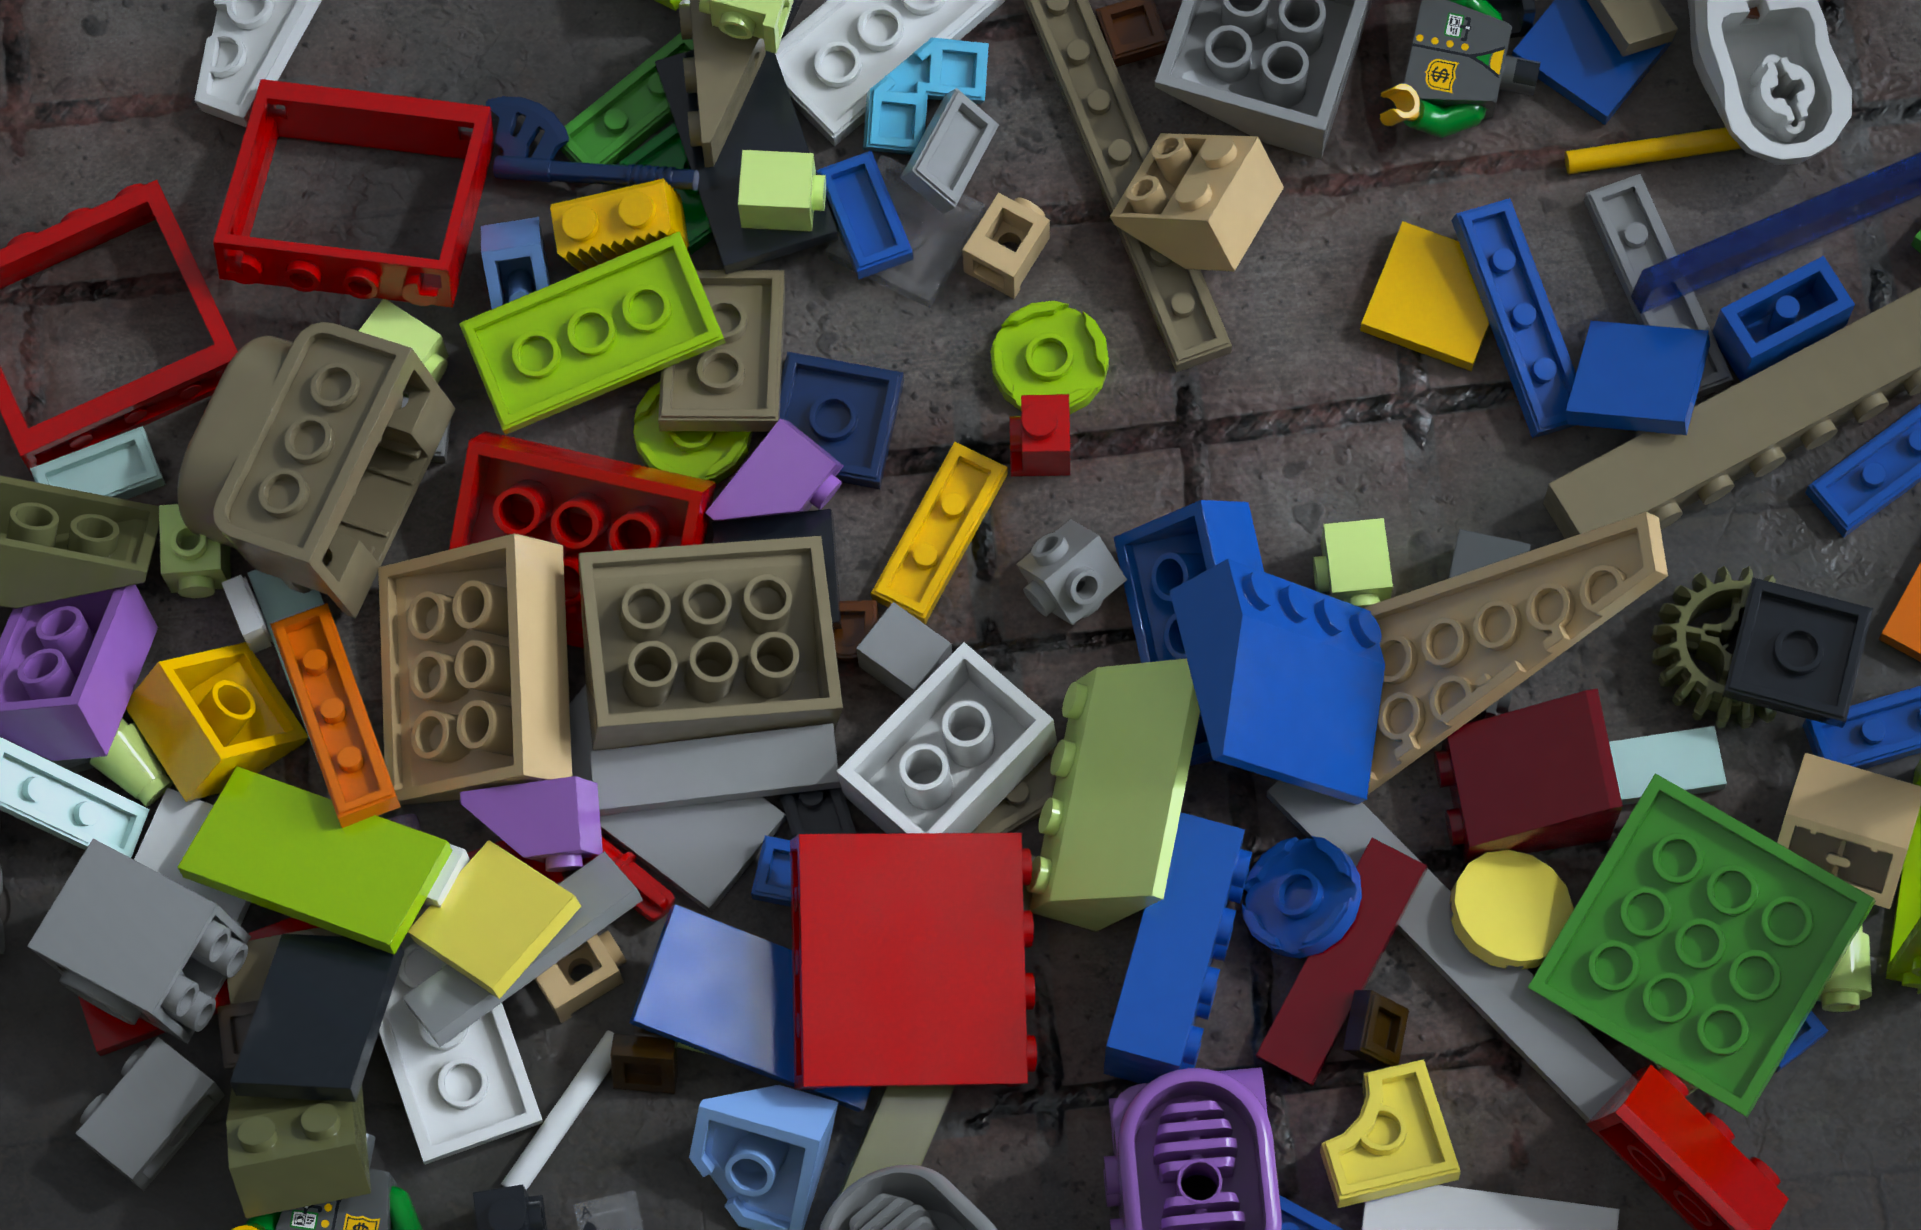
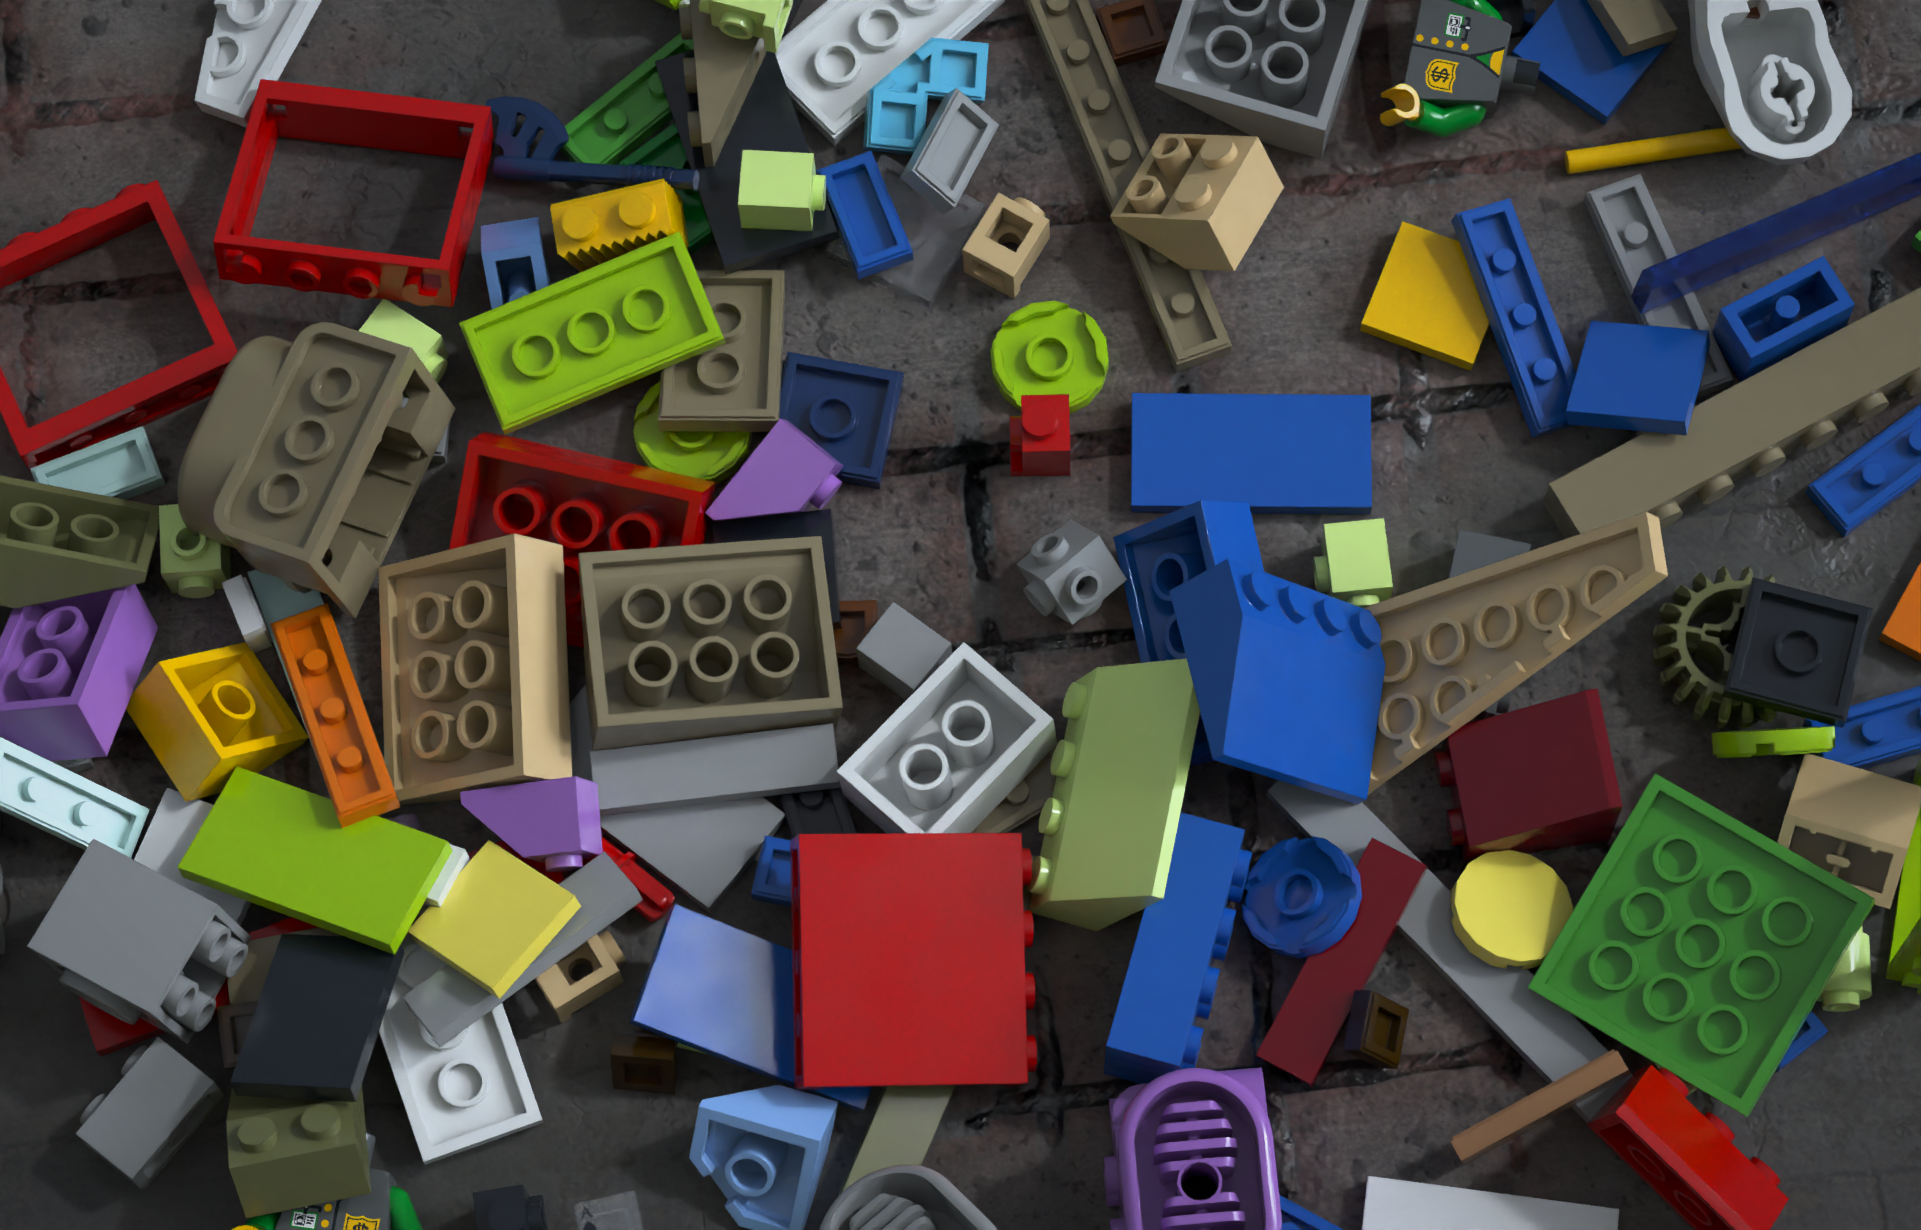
yellowish green cone [89,718,173,807] -> none
white bar [501,1030,615,1191] -> none
yellow tile [871,442,1008,624] -> none
light yellow tile [1320,1059,1461,1208] -> none
light aqua tile [1609,726,1727,805] -> none
none -> blue tile [1131,393,1372,514]
none -> medium nougat tile [1450,1050,1631,1164]
none -> lime tile [1711,726,1836,758]

